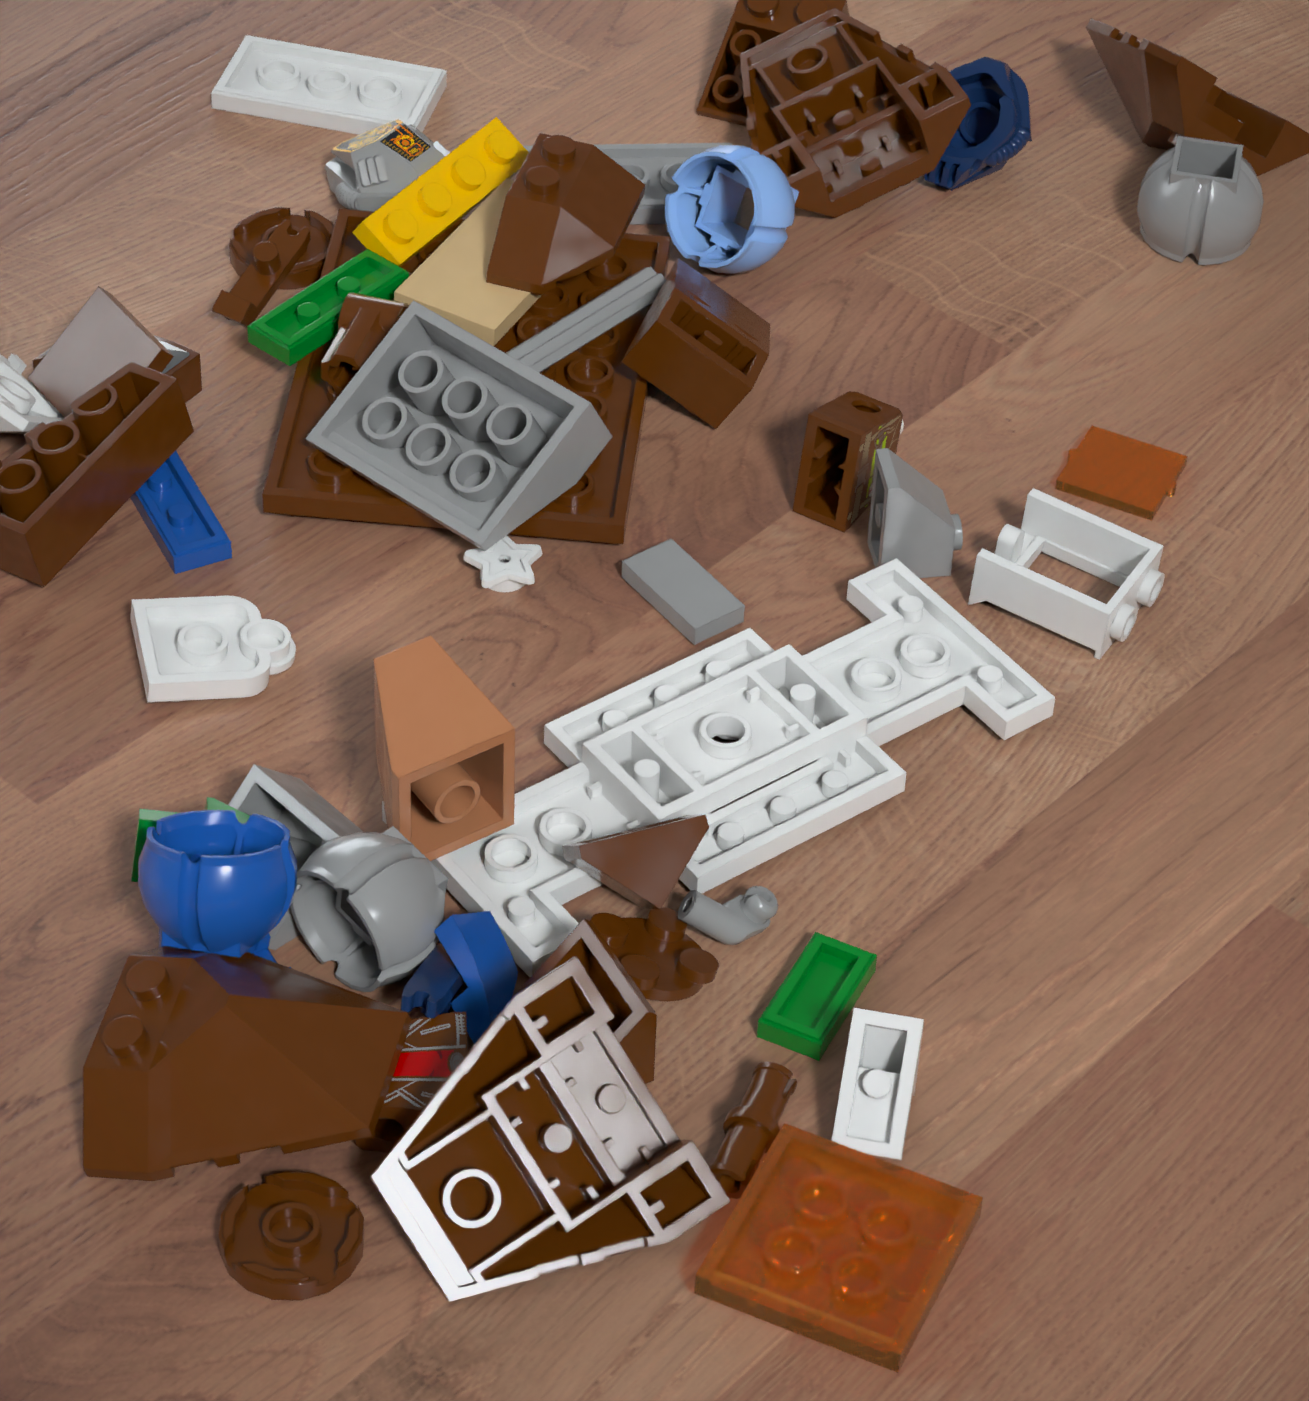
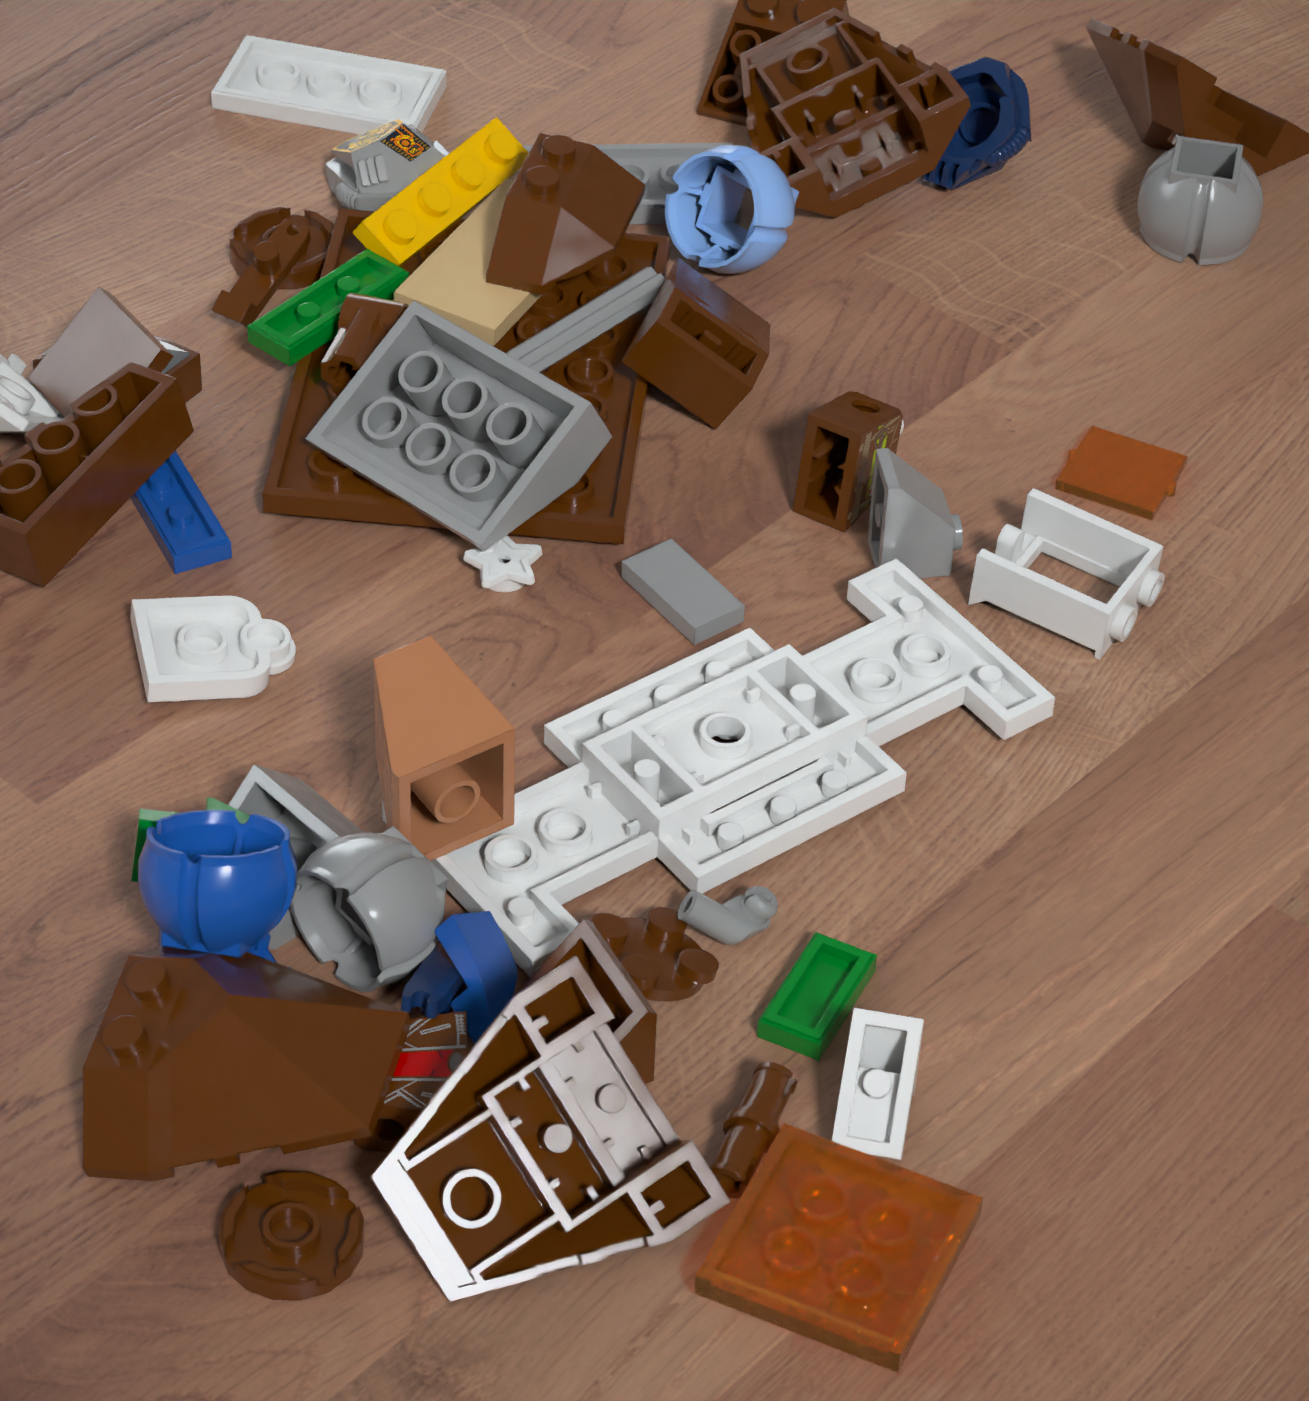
reddish brown slope [562,814,709,909] -> none

